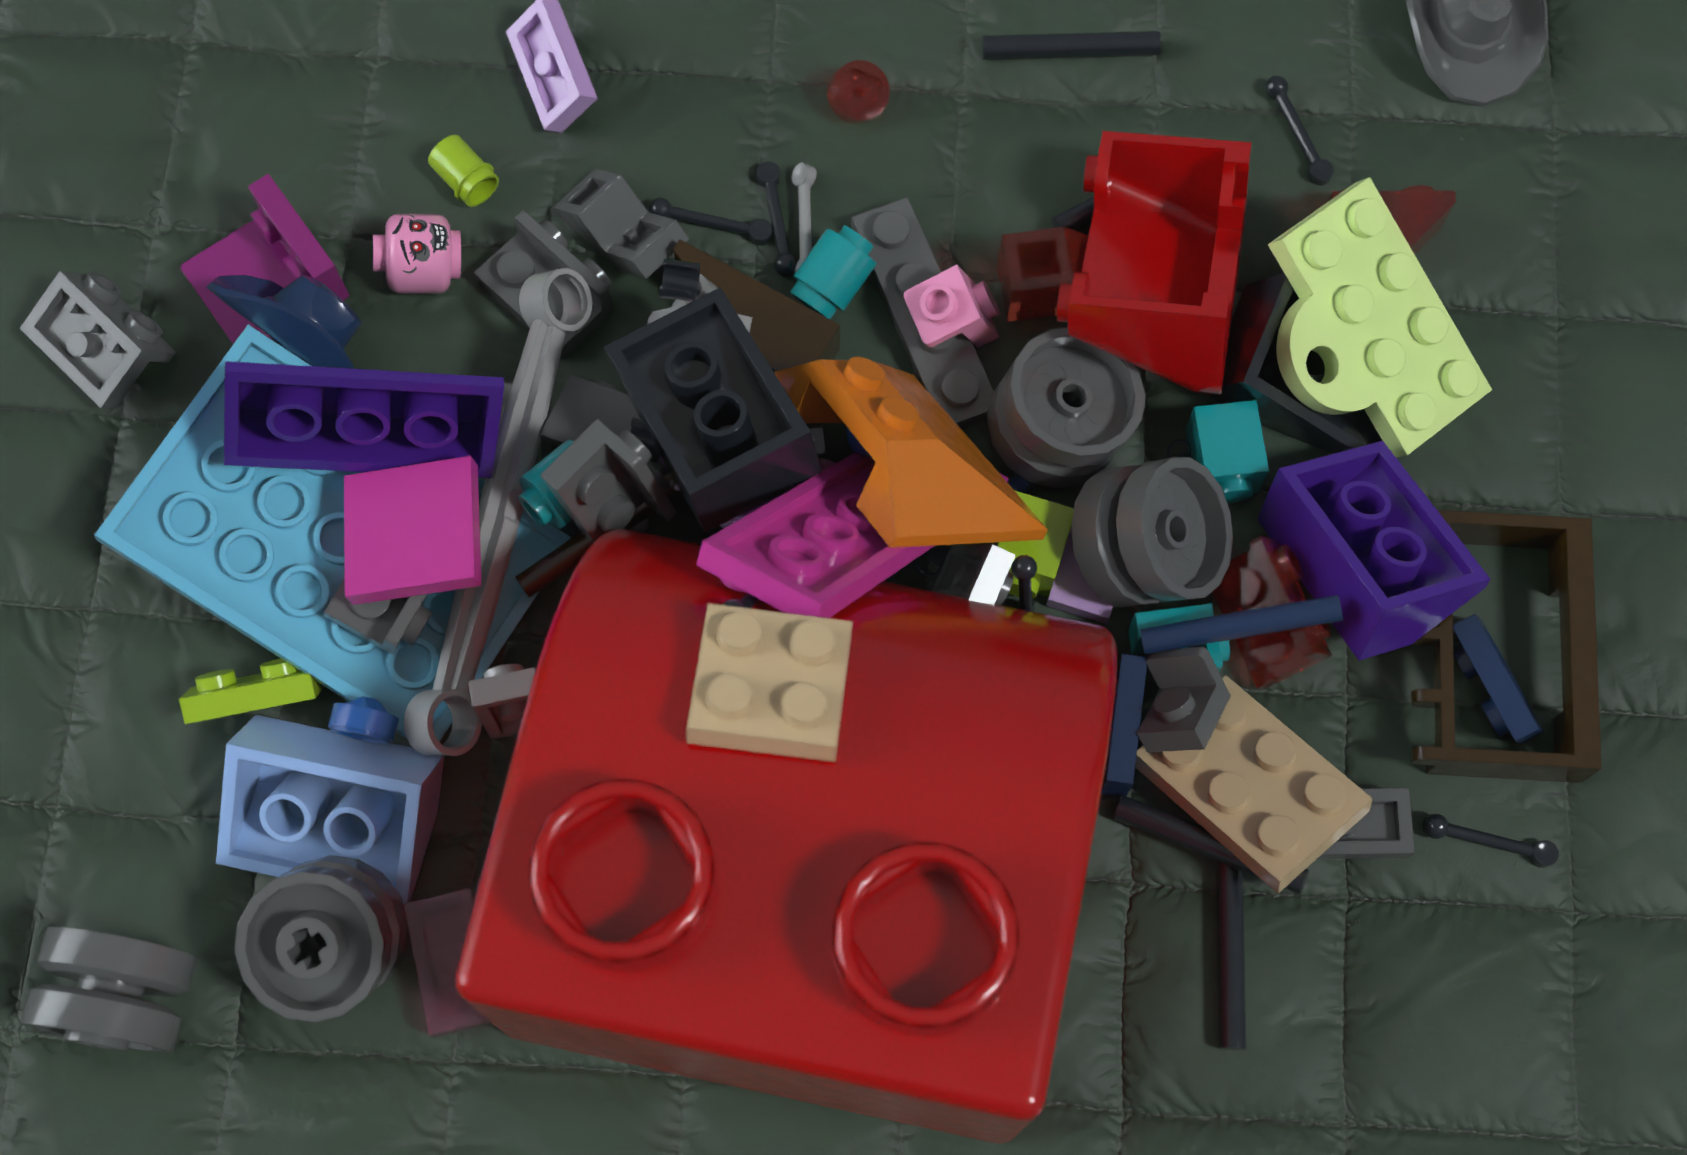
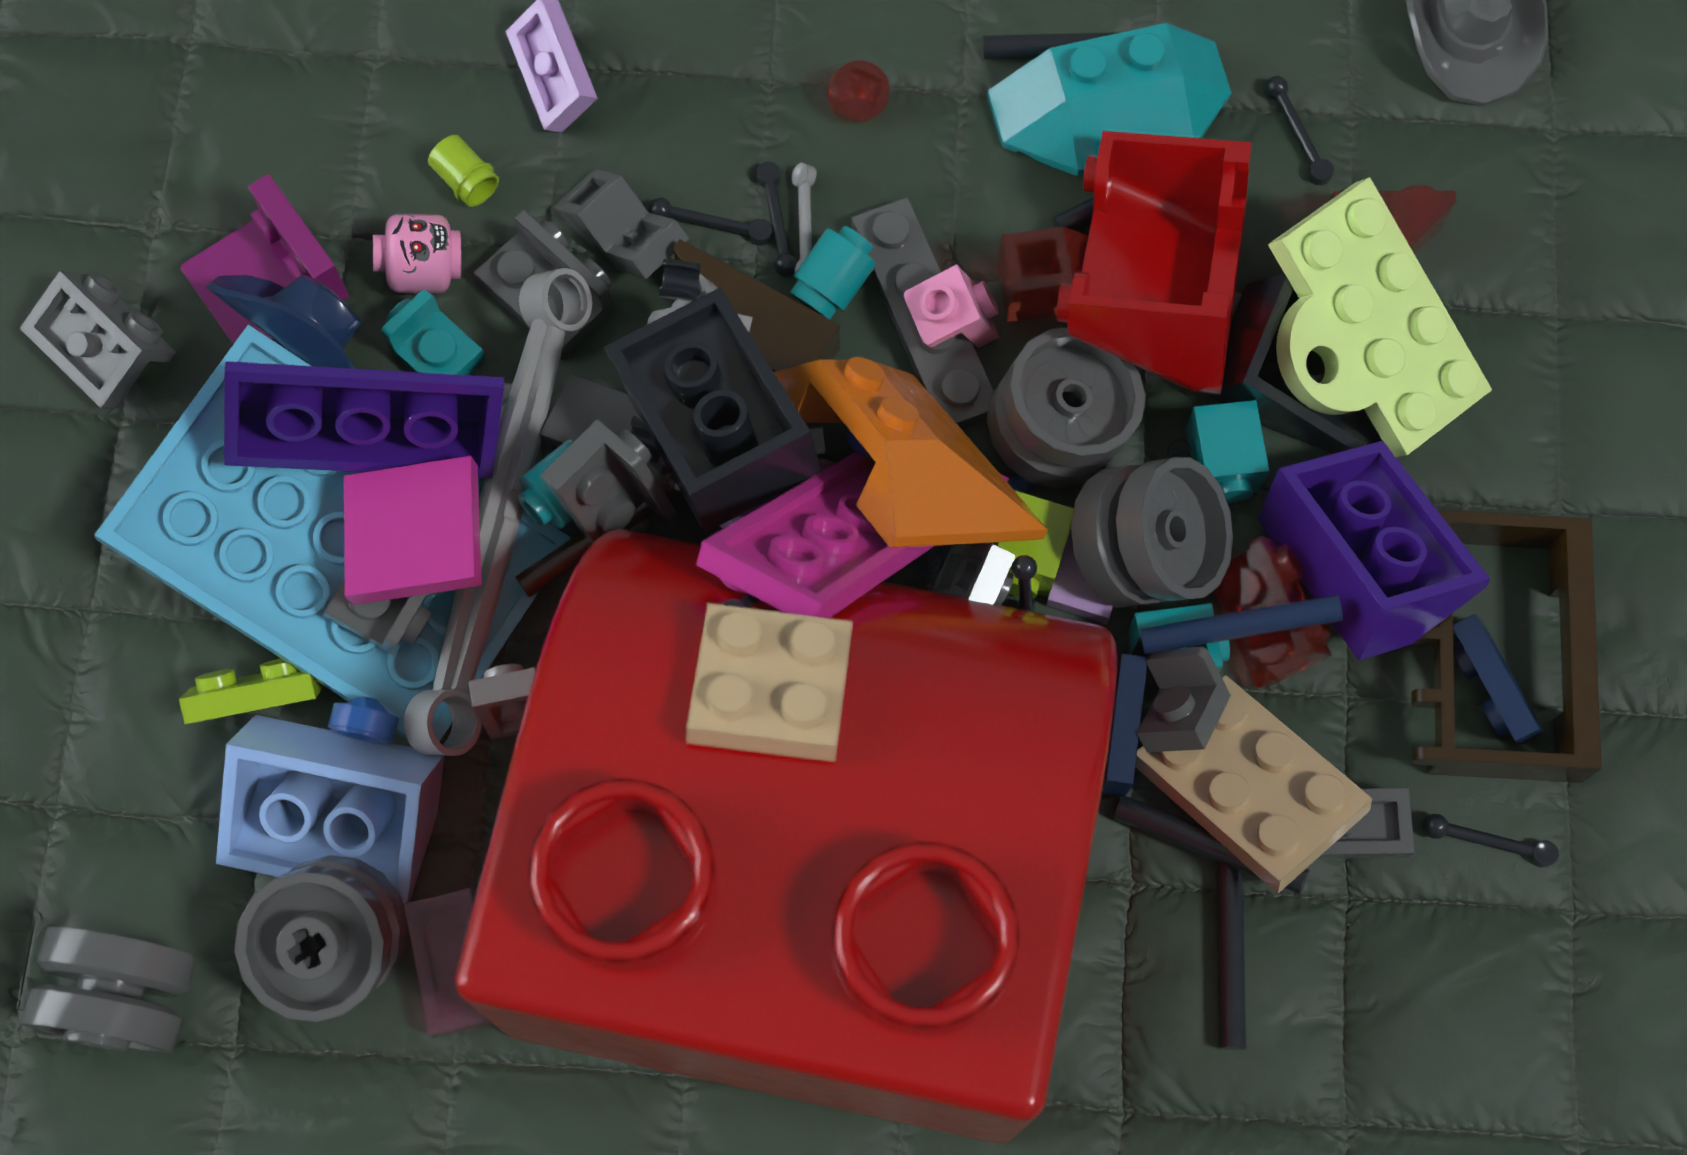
none -> teal bracket [381,289,486,375]
none -> teal wedge [987,23,1231,176]

